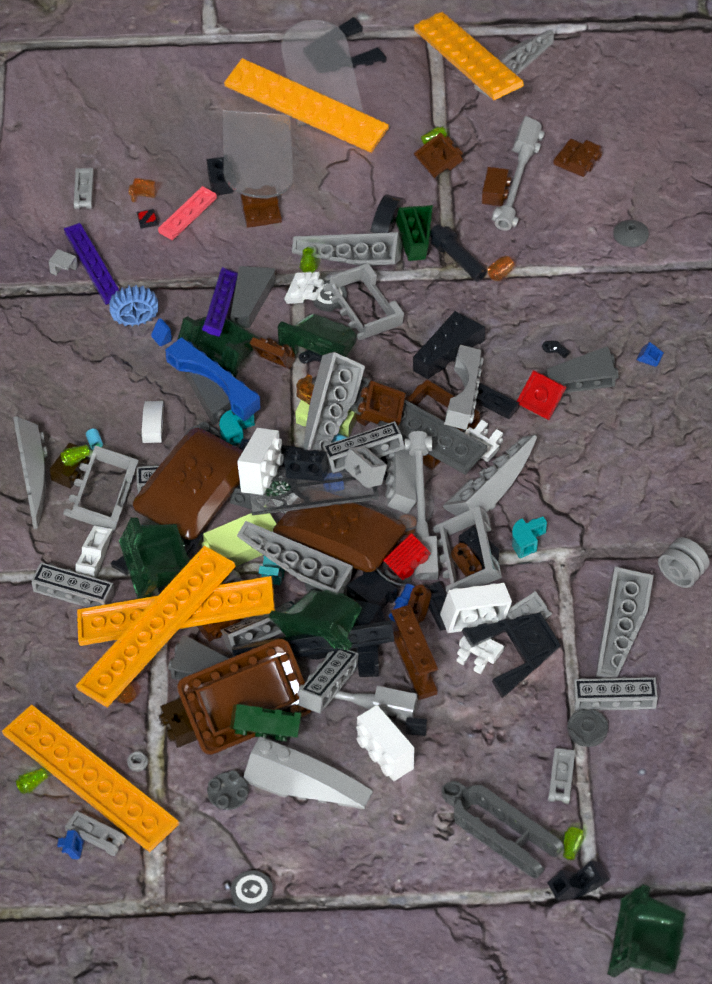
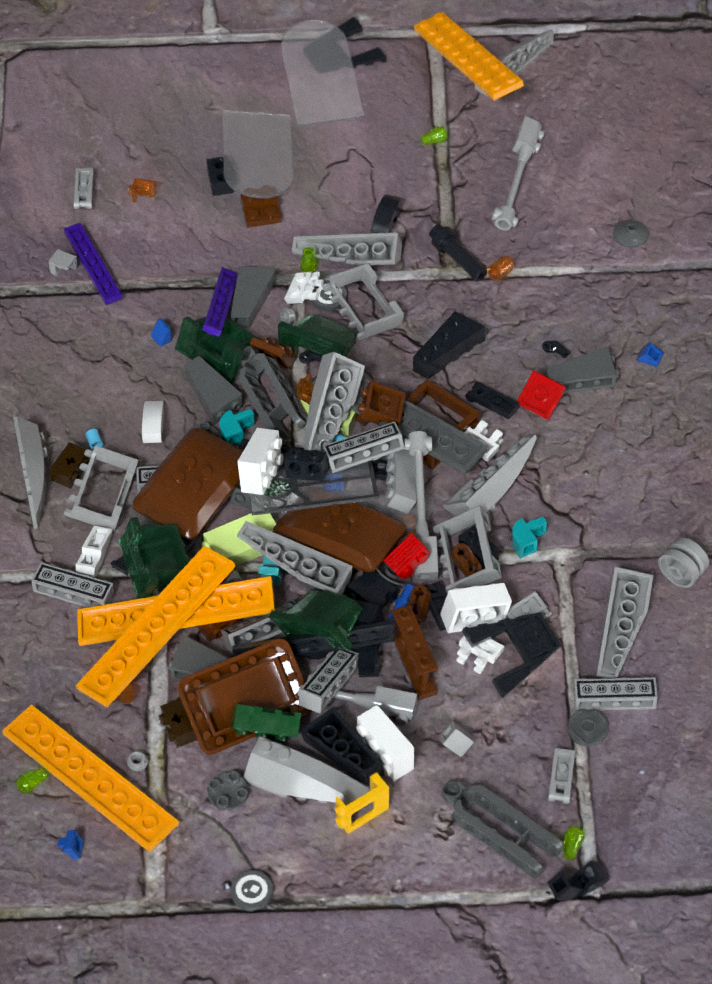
clear neon green cone [61,444,91,467] -> none
light grey plate [65,811,127,856] -> none
medium blue gear [109,285,159,326] -> none
black tile [137,209,158,229] -> none
coral plate [158,186,217,240] -> none
blue arch [165,337,261,421] -> none
light orange plate [224,58,389,153] -> none
light grey brick [344,446,387,488] -> none
dark green wedge [396,205,433,261] -> none
black tile [406,717,427,736] -> none
reddish brown plate [413,132,463,178] -> none
light grey arch [444,345,483,430] -> none
reddish brown brick [482,167,511,206] -> none
reddish brown plate [553,138,602,177] -> none
clear green windscreen [607,884,685,978] -> none
none -> dark grey piece [239,345,307,445]
none -> light grey plate [280,307,295,326]
none -> black wedge [300,707,385,786]
none -> yellow window [335,773,389,834]
none -> light grey panel [439,721,474,757]

